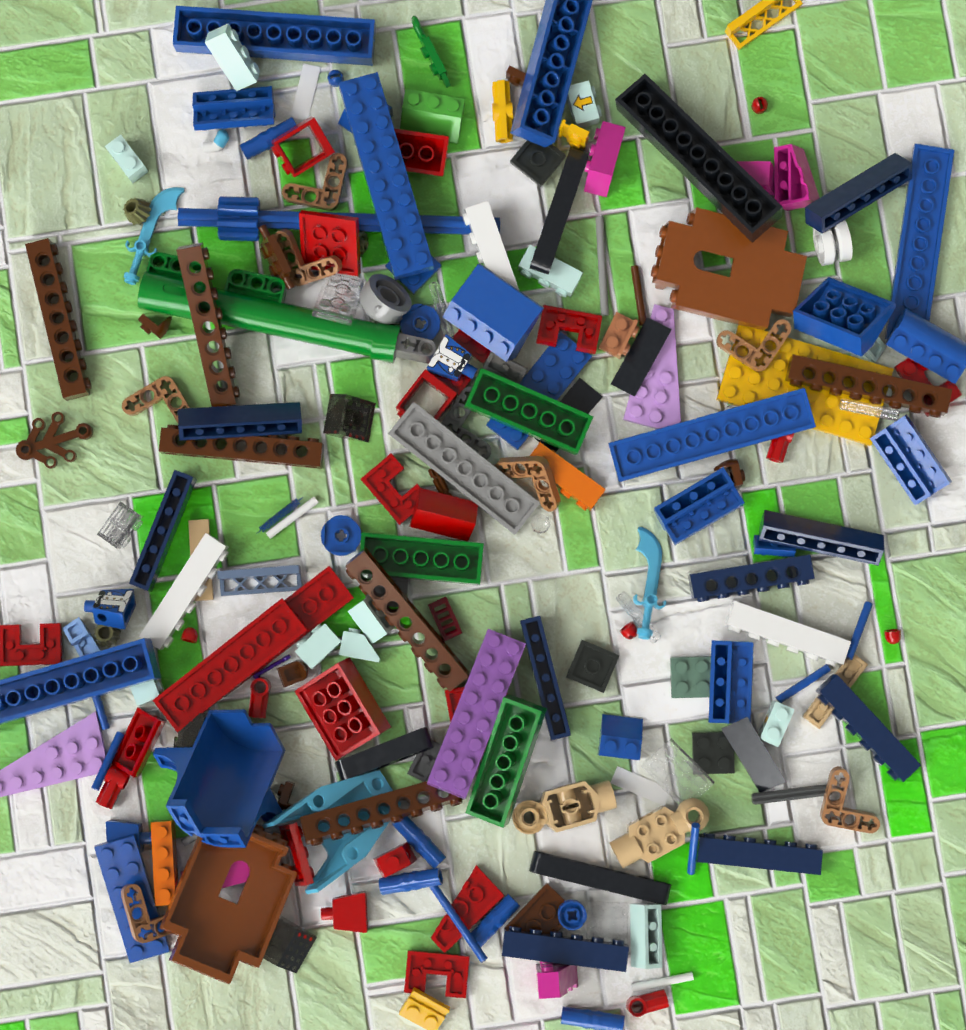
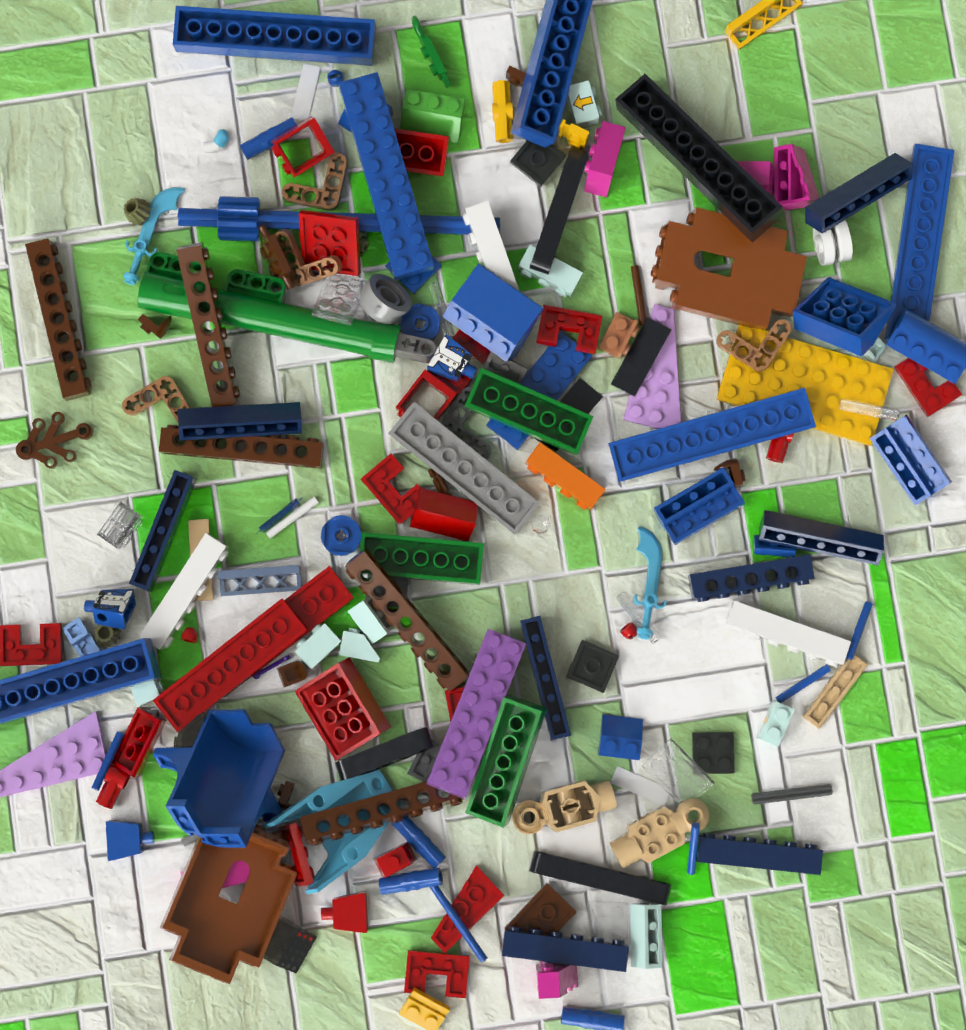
blue bar [92,696,110,730] -> none
blue plate [94,834,170,963] -> none
light aqua brick [105,135,148,184] -> none
medium nougat beam [121,883,172,943] -> none
orange brick [150,820,178,906] -> none
blue brick [192,86,275,131] -> none
light aqua brick [205,24,260,91] -> none
red piece [248,677,271,719] -> none
clear smoke slope [323,394,376,442] -> none
dark red slope [428,597,463,642] -> none
blue axle [471,894,520,947] -> none
medium nougat beam [494,456,561,512] -> none
blue wheel [557,899,587,930] -> none
light grey piece [595,216,609,316] -> none
red piece [626,989,669,1017] -> none
white bar [631,972,694,992] -> none
sand green plate [670,656,711,698] -> none
blue brick [709,640,754,724] -> none
sticker [721,717,786,792] -> none
red hinge [751,97,768,114] -> none
reddish brown brick [785,354,952,418] -> none
dark blue brick [815,674,921,782] -> none
medium nougat beam [820,766,880,833] -> none
red hinge [884,629,901,644] -> none

